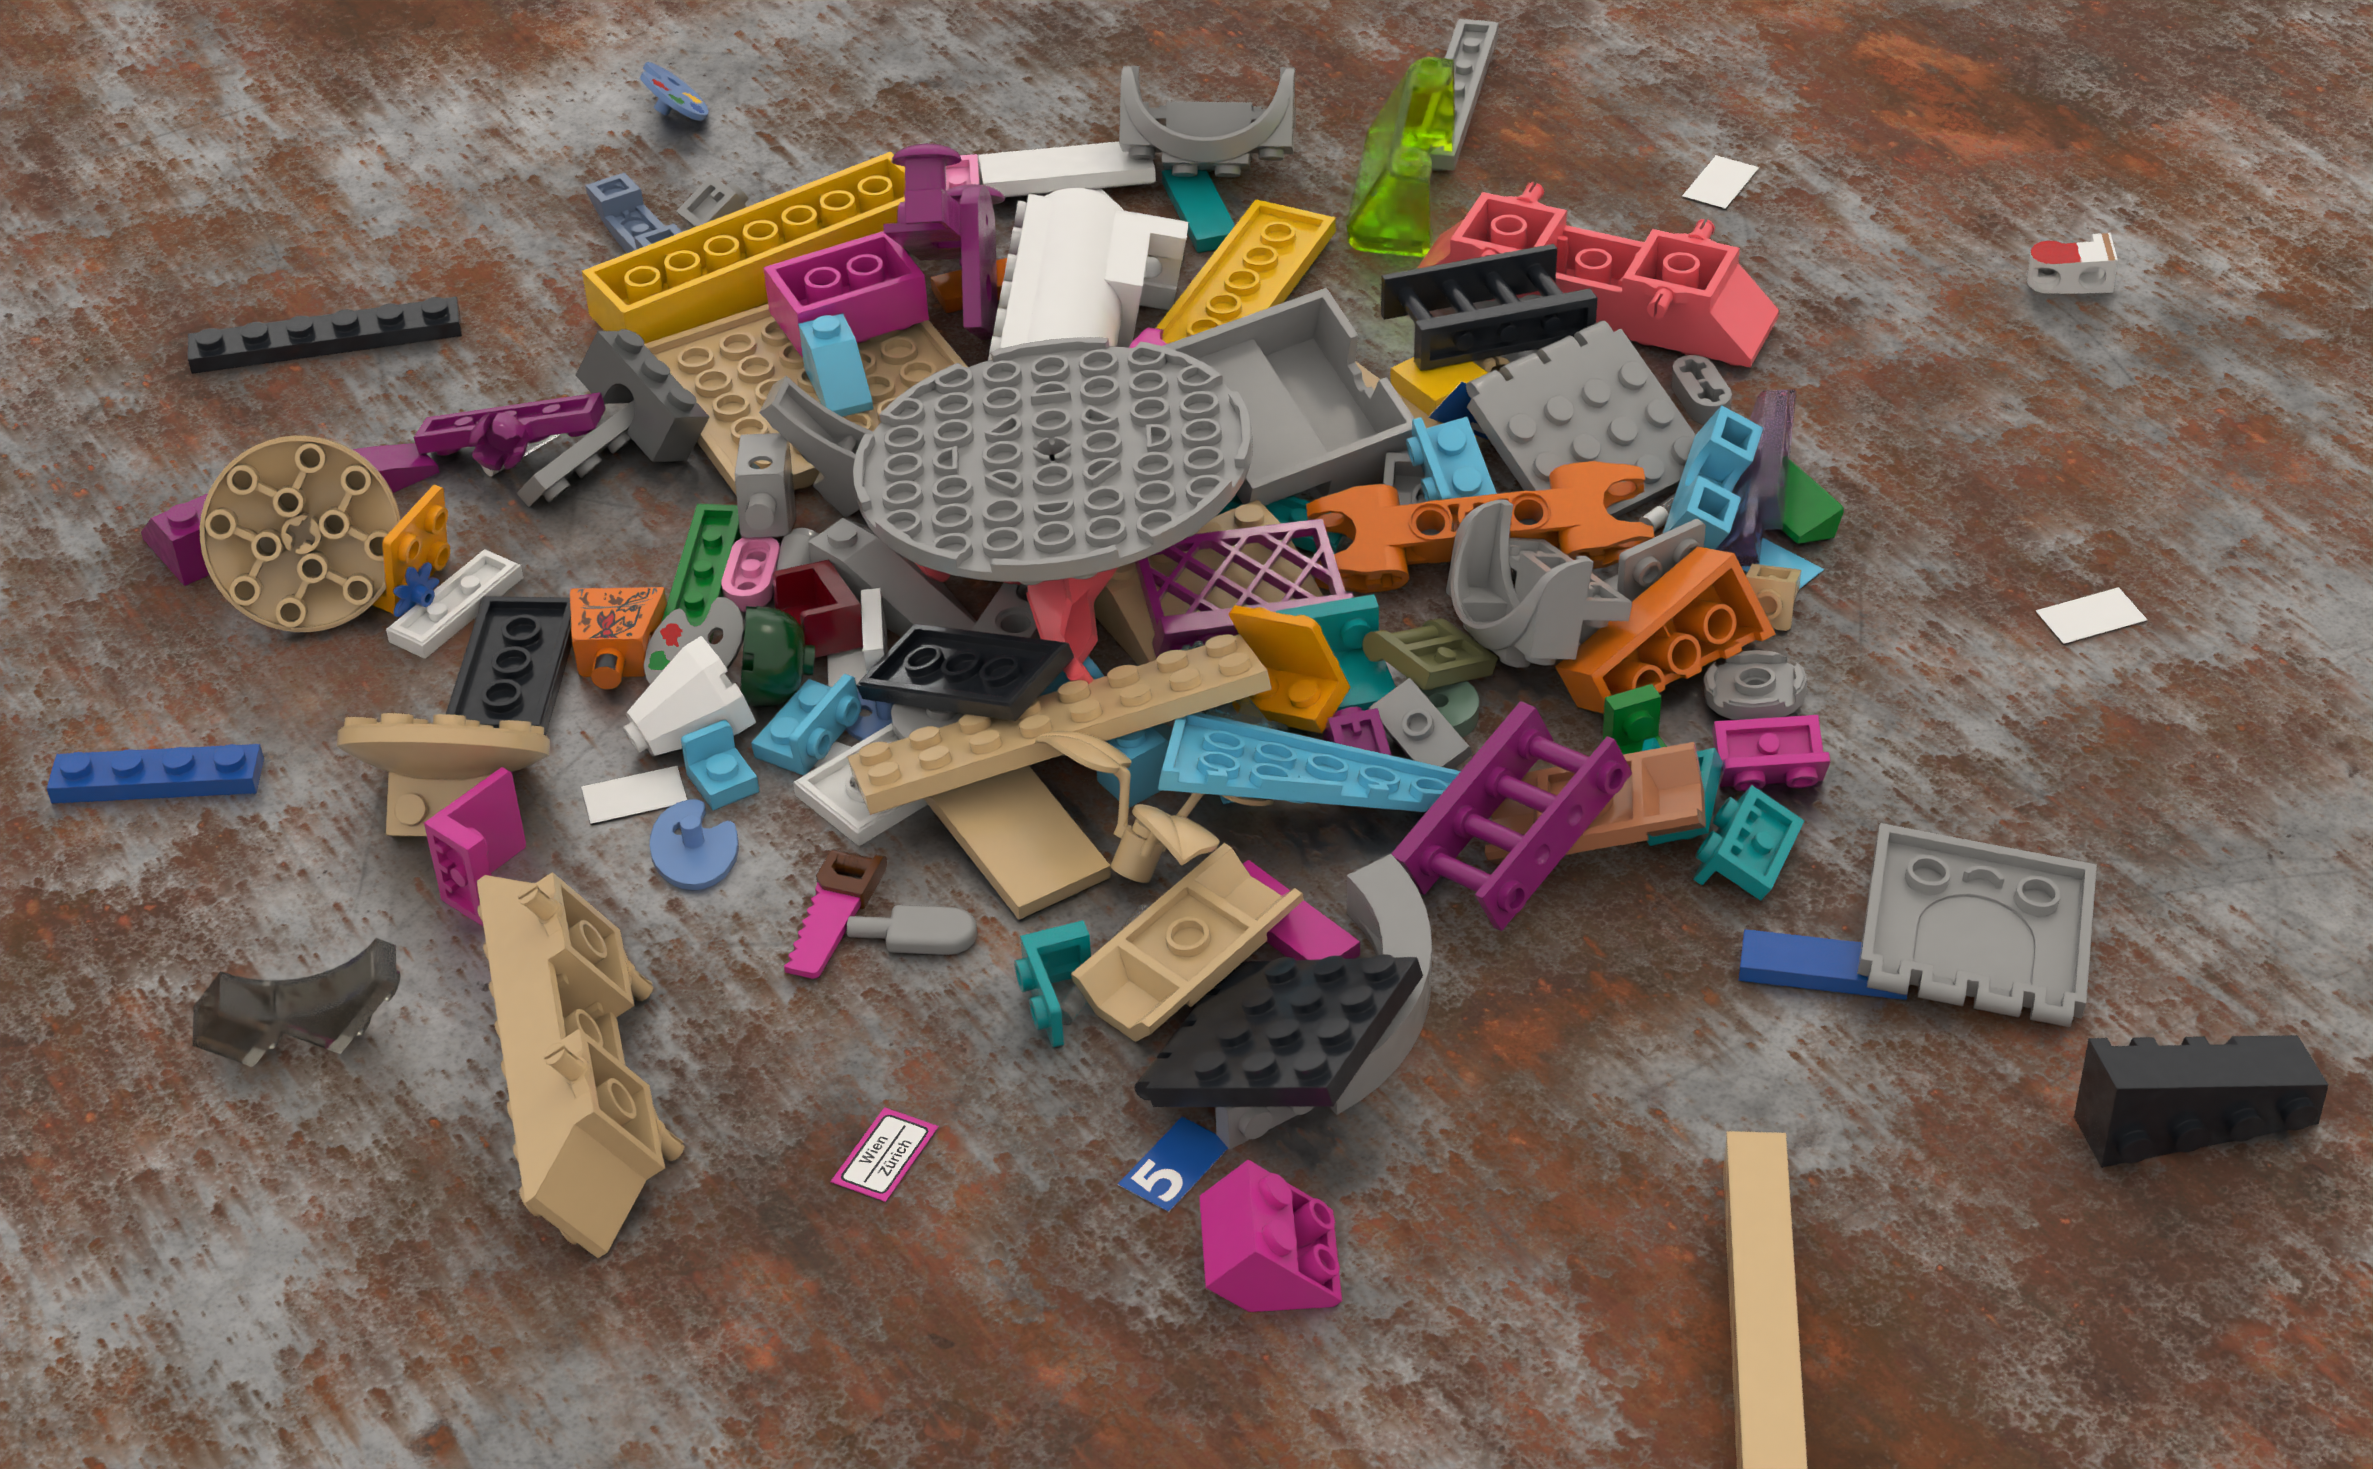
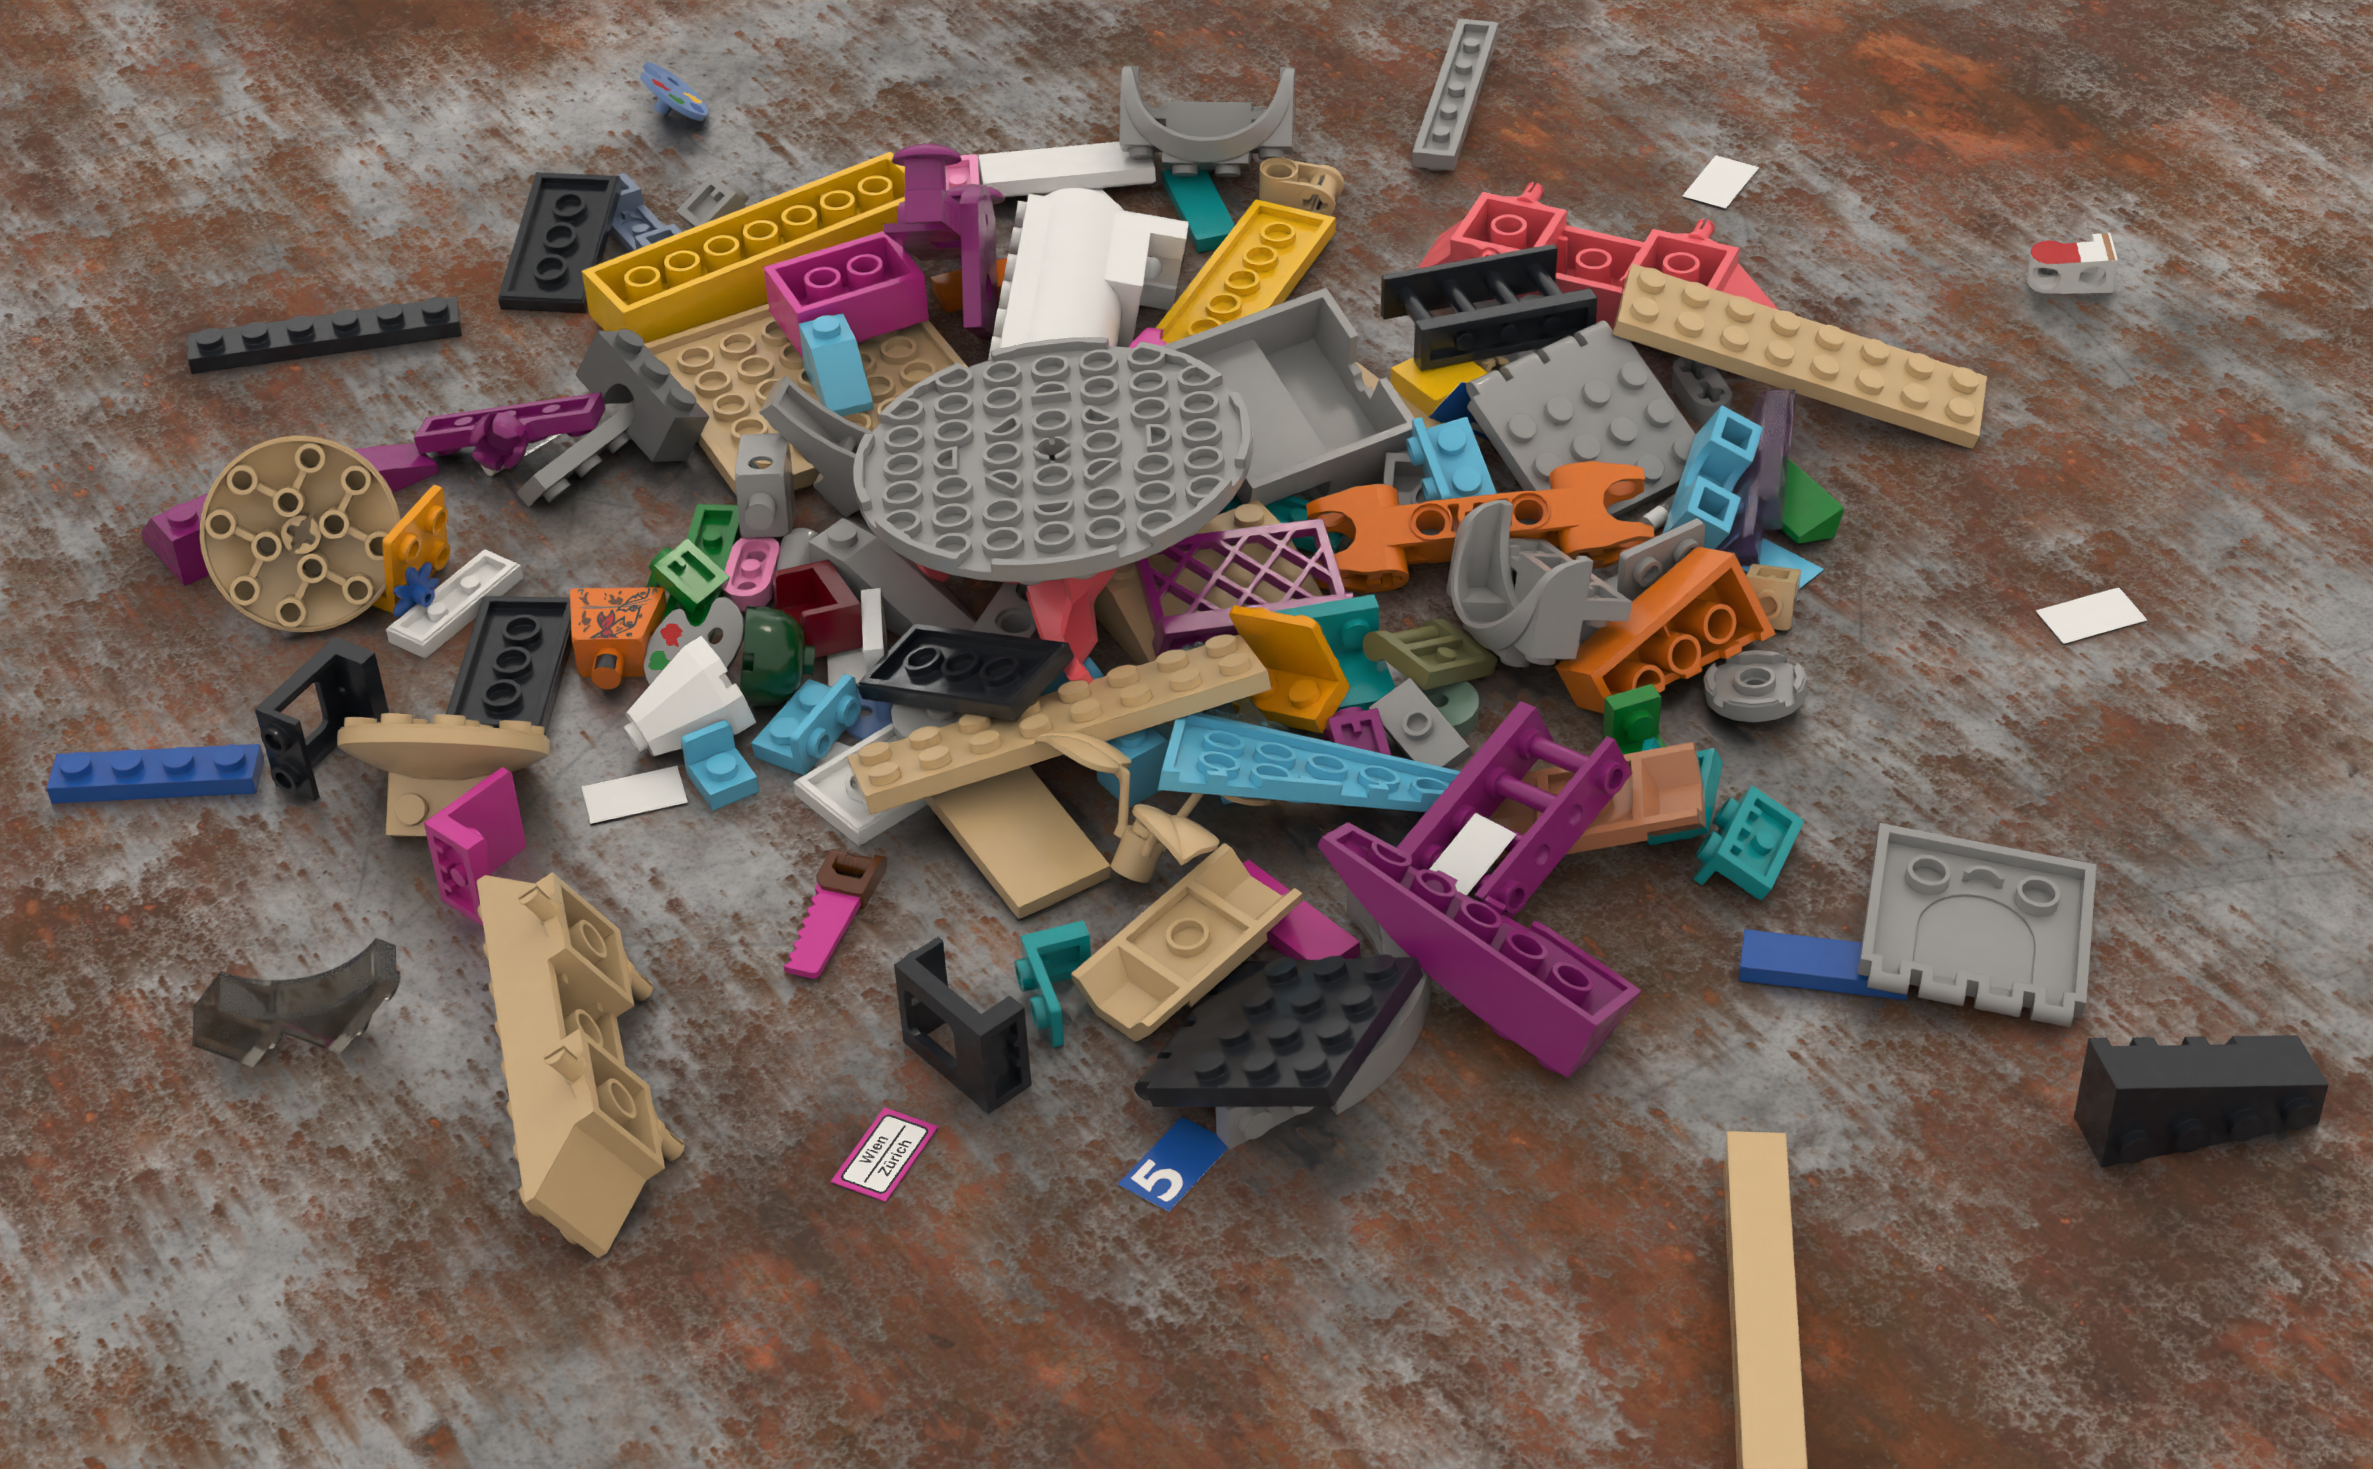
medium blue piece [649,799,739,890] -> none
light grey piece [847,905,978,955] -> none
dark pink slope [1199,1160,1342,1312] -> none
clear neon green windscreen [1346,57,1455,257] -> none
dark pink bracket [1712,715,1830,792] -> none
none -> black window [255,637,389,801]
none -> black tile [498,172,623,313]
none -> bracket [646,538,730,614]
none -> black window [894,937,1032,1114]
none -> tan piece [1259,157,1344,216]
none -> magenta wedge [1318,822,1642,1078]
none -> white sticker [1429,813,1517,896]
none -> tan plate [1612,263,1987,449]

